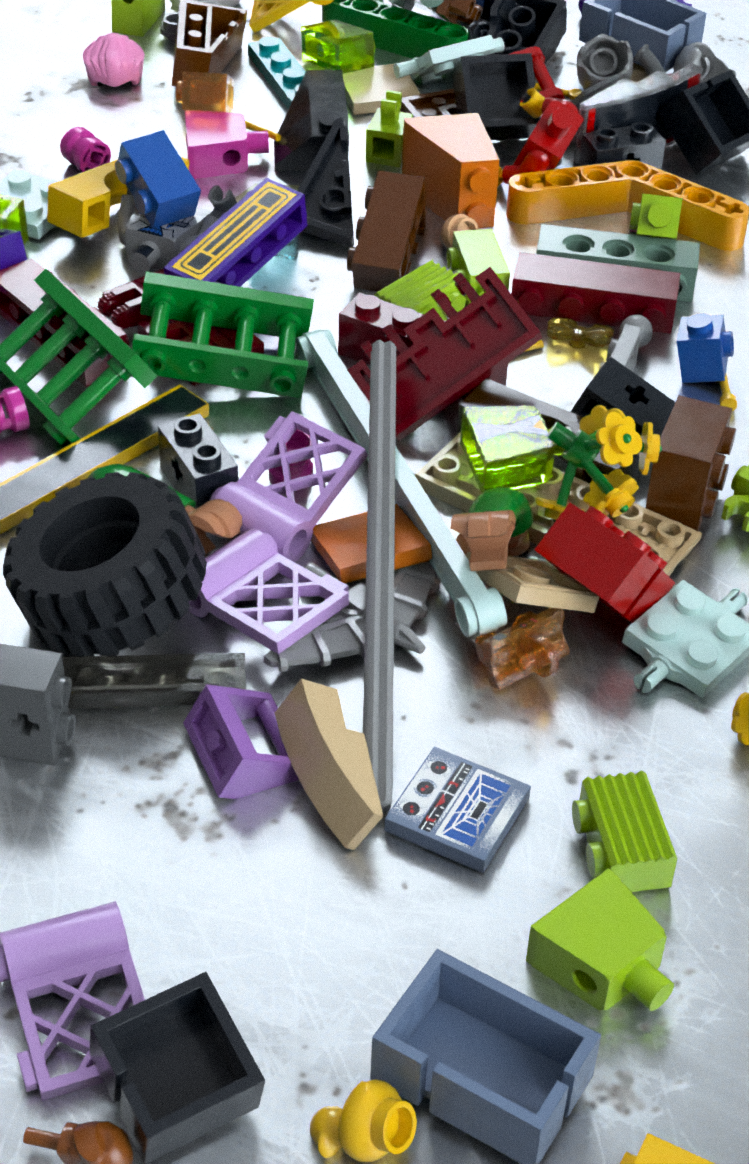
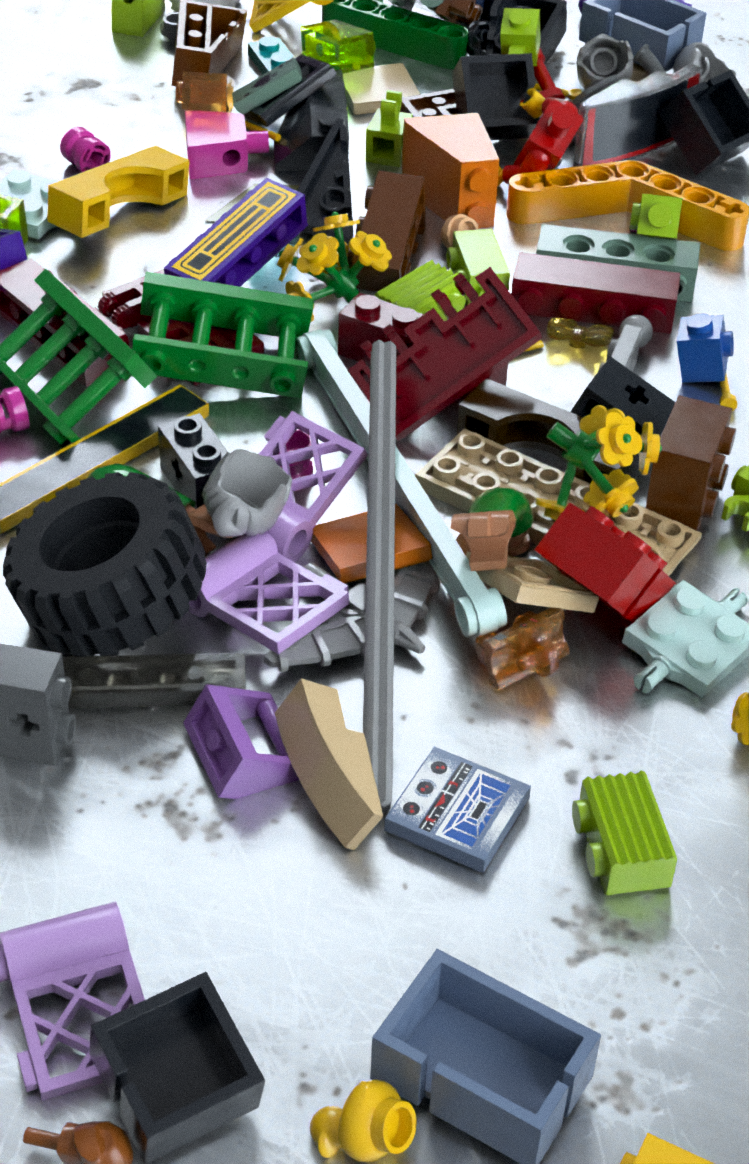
bright pink hair [82,33,144,87] -> none
blue brick [115,130,201,228] -> none
light grey torso [117,184,237,274] -> none
light aqua plate [393,35,504,85] -> none
clear neon green torso [460,406,572,494] -> none
lime torso [526,868,674,1011] -> none
black brick [579,122,666,170] -> none
none -> light grey hair [202,449,292,537]
none -> sand green tile [232,57,302,115]
none -> black piece [235,55,336,127]
none -> yellow plant [277,211,392,322]
none -> lime brick [500,8,541,66]

